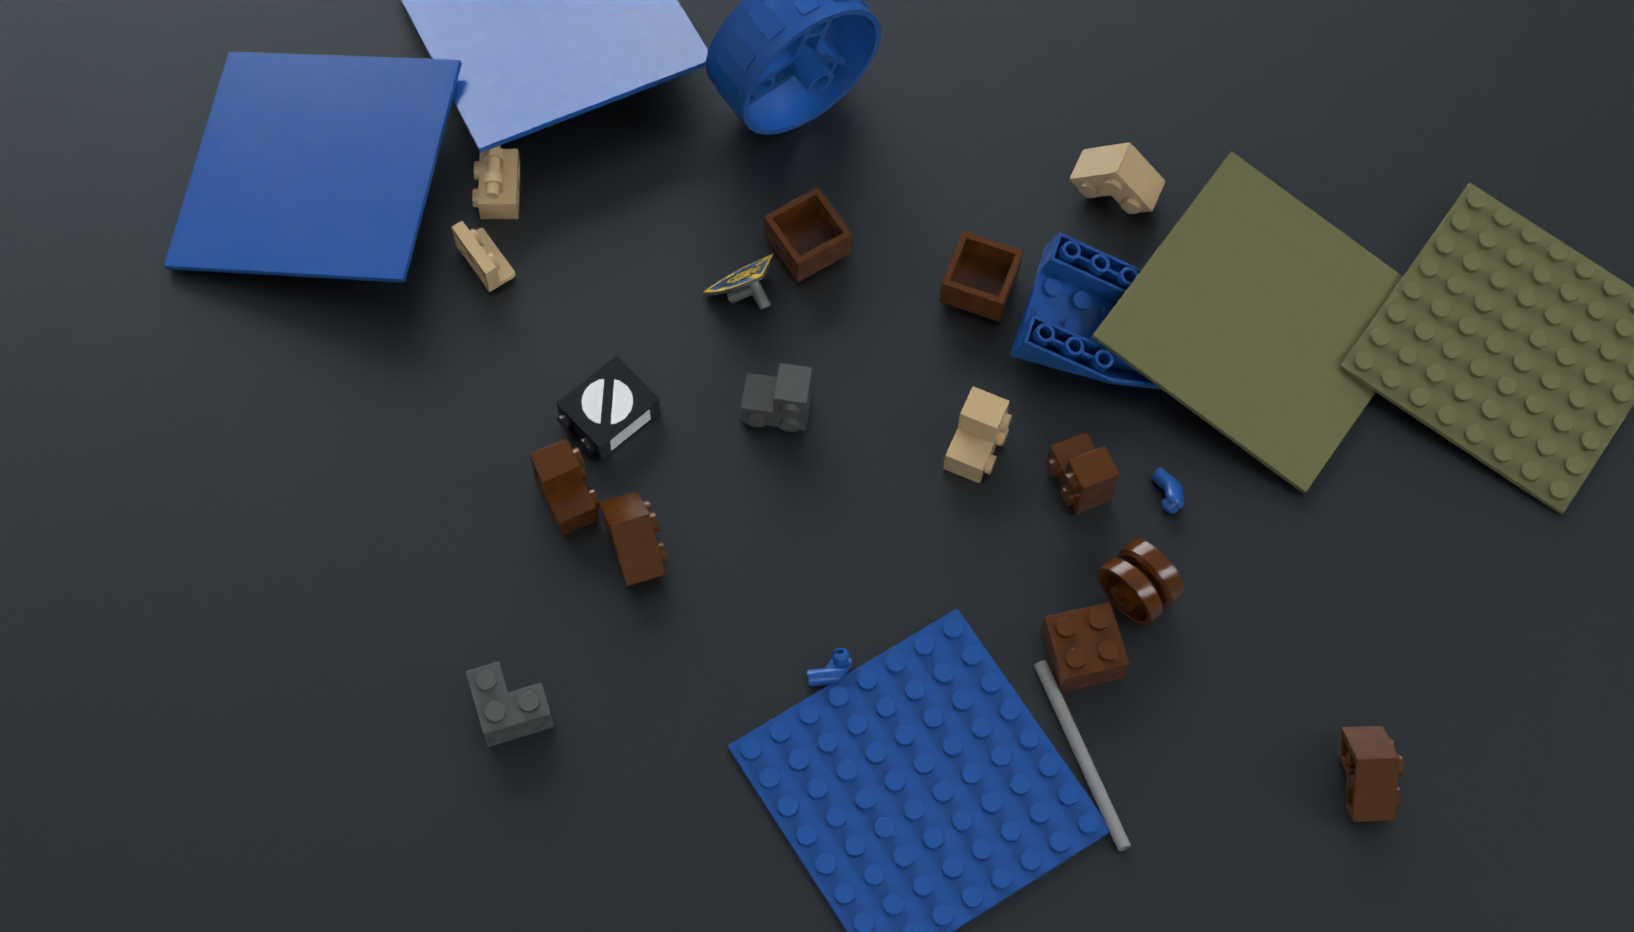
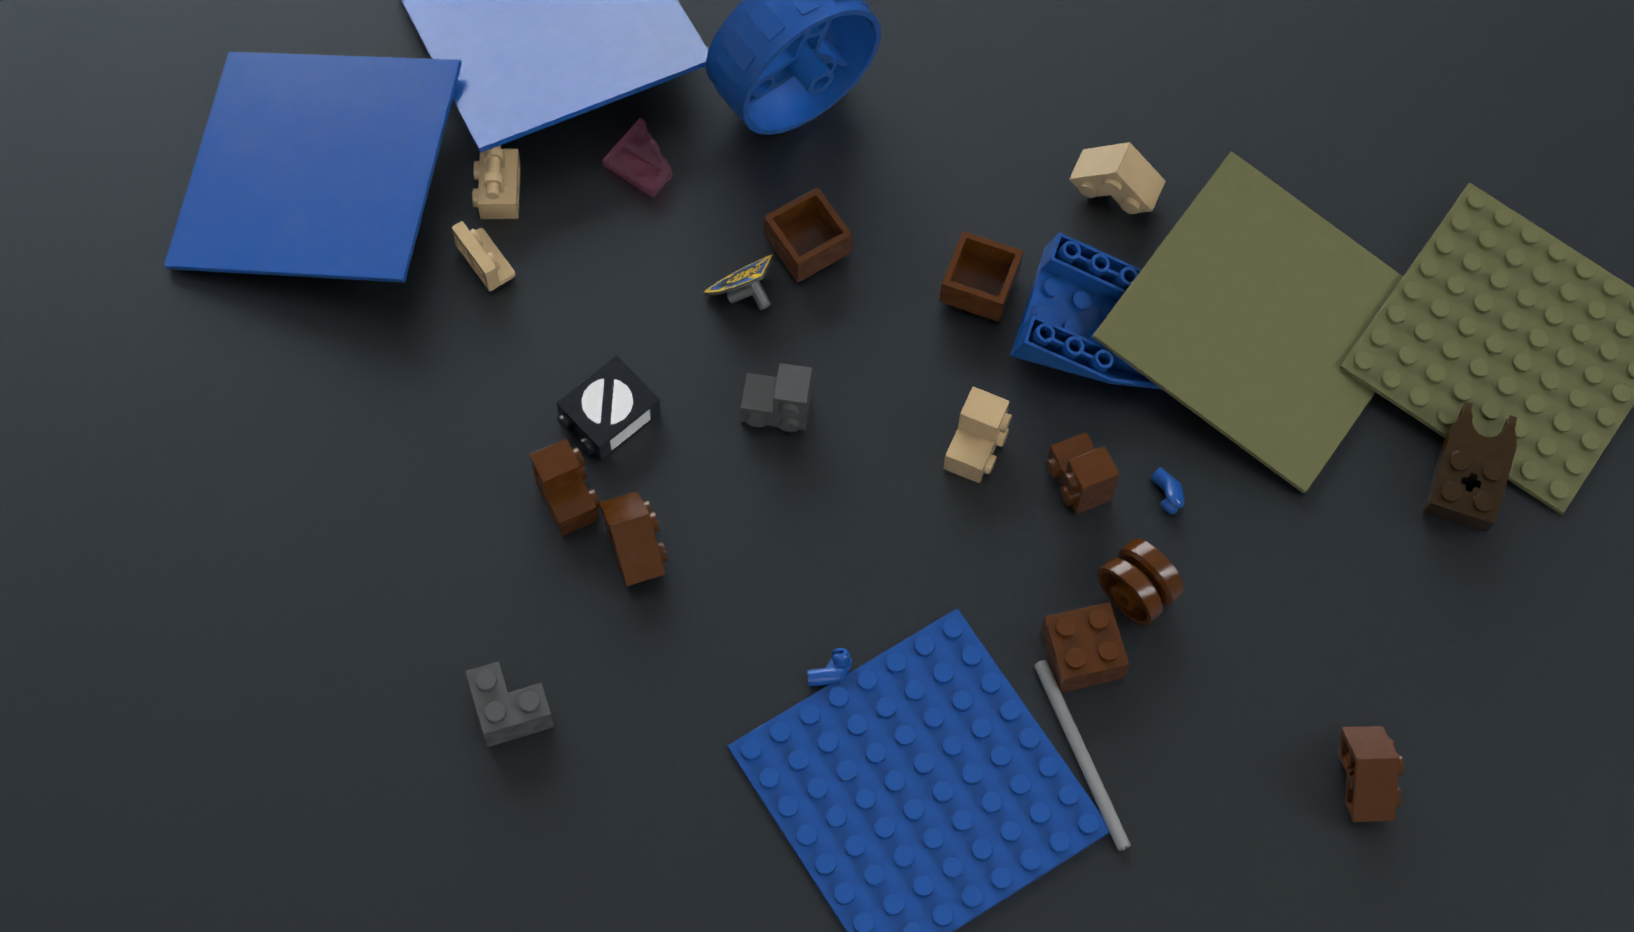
none -> clear pink wing [603,118,672,198]
none -> dark brown brick [1423,401,1517,532]

